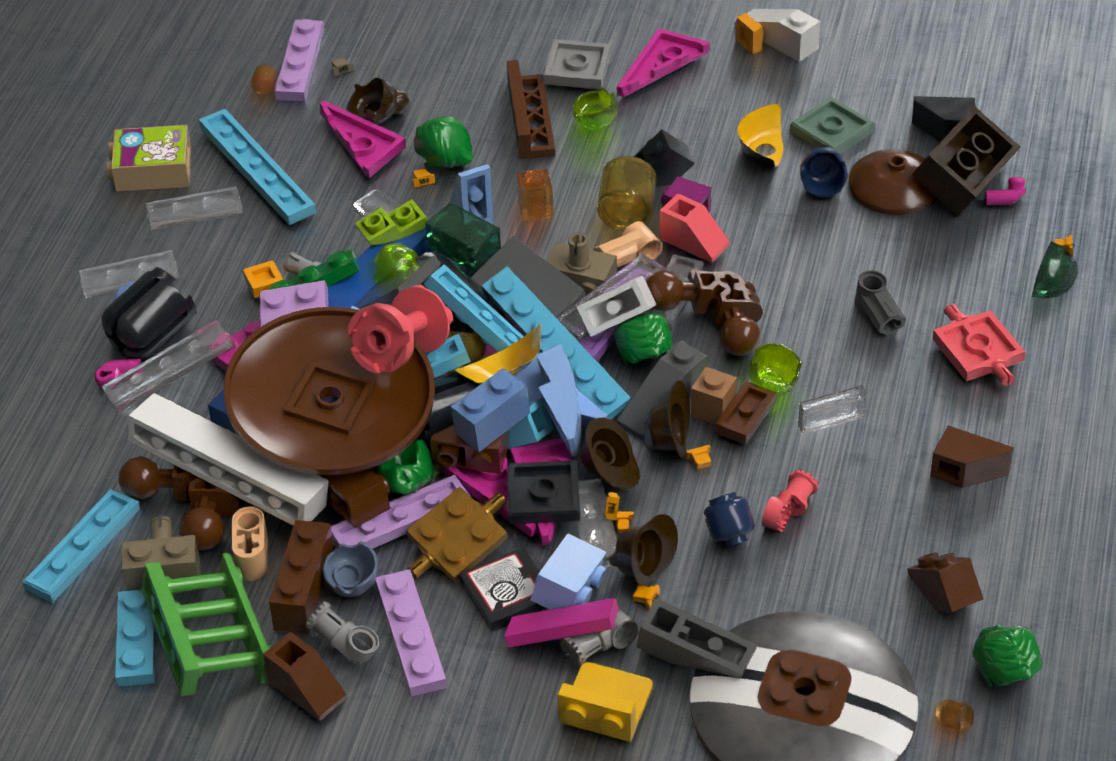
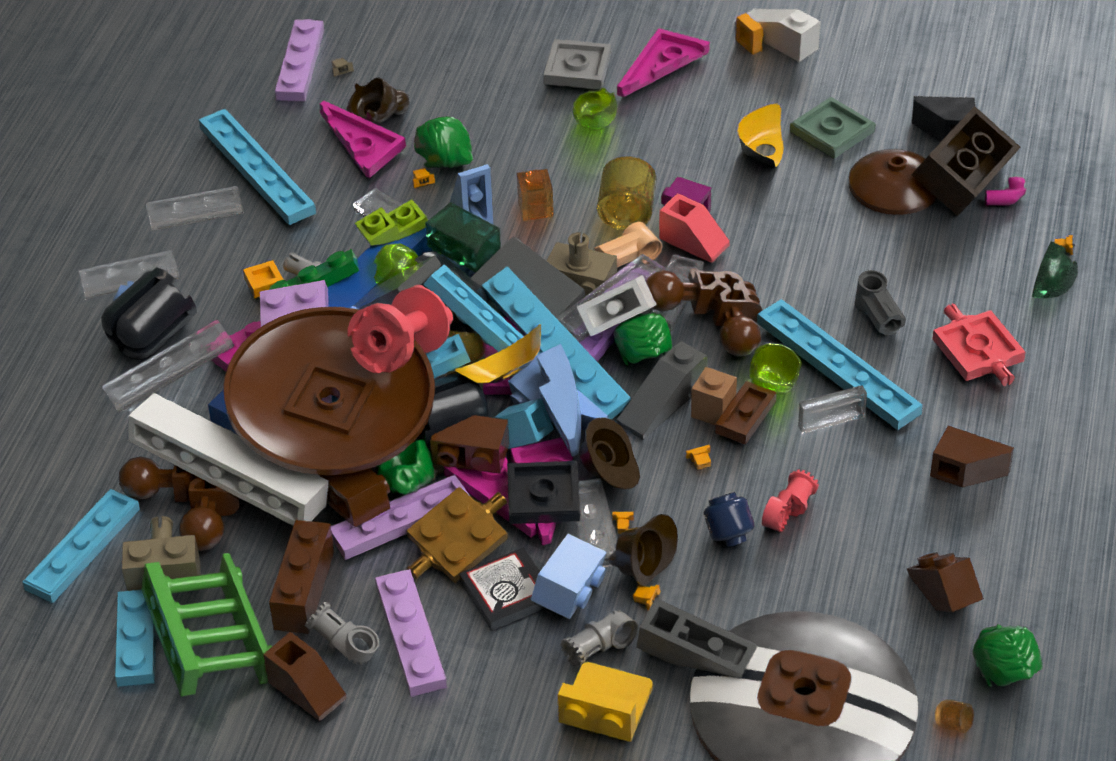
dark pink arm [94,359,142,388] -> none
brick [107,125,191,192] -> none
light nougat beam [232,507,268,581] -> none
clear orange piece [251,65,277,95] -> none
sand blue hair [322,541,378,597] -> none
medium blue brick [451,368,530,452] -> none
dark pink tile [504,598,619,648] -> none
reddish brown fence [507,60,556,159] -> none
light orange piece [604,492,620,520] -> none
black slope [620,129,695,192] -> none
dark brown piece [644,381,690,458] -> none
dark blue hair [800,147,848,198] -> none
none -> medium azure plate [757,299,923,430]

